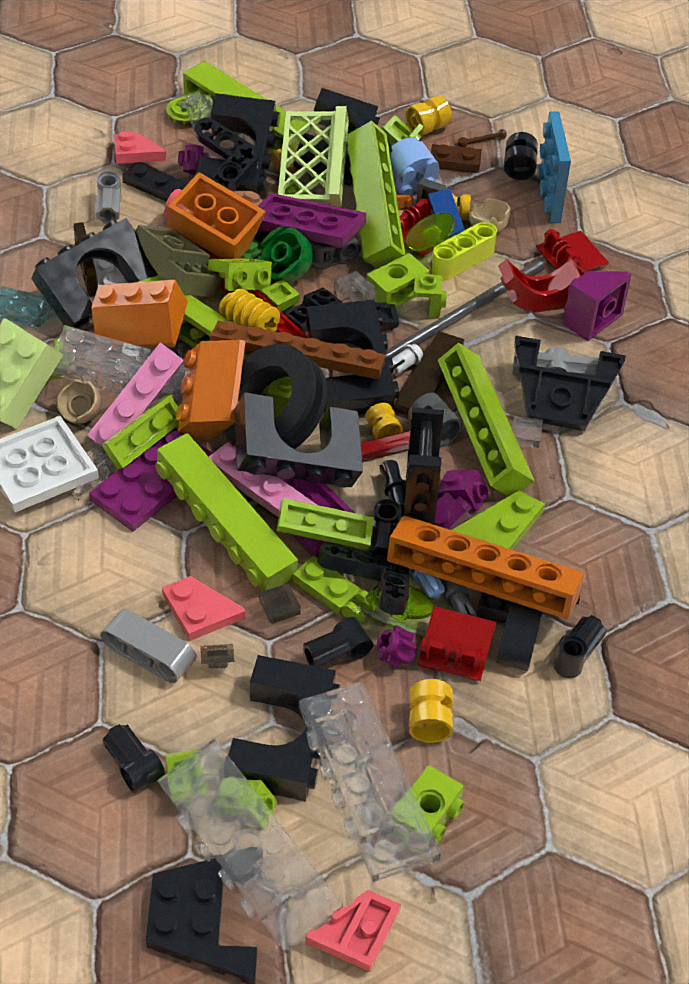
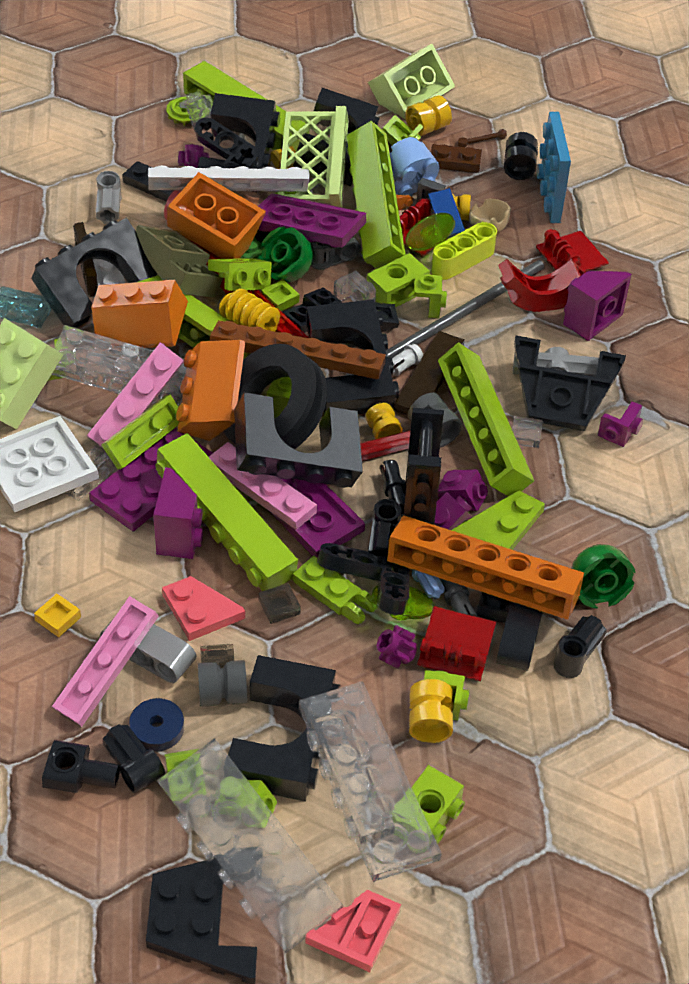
tan hair [57,379,101,424] -> none
coral wing [114,131,166,164] -> none
lime plate [276,498,374,550] -> none
black piece [303,617,373,668] -> none
none -> yellow plate [34,593,81,637]
none -> black piece [42,740,120,793]
none -> bright pink plate [52,596,159,727]
none -> dark blue piece [129,698,184,751]
none -> white plate [148,166,309,192]
none -> magenta slope [153,467,203,559]
none -> dark grey wheel [198,660,247,707]
none -> yellowish green slope [367,44,455,119]
none -> lime bracket [424,670,470,721]
none -> green cylinder [571,544,636,608]
none -> magenta bracket [598,401,644,447]

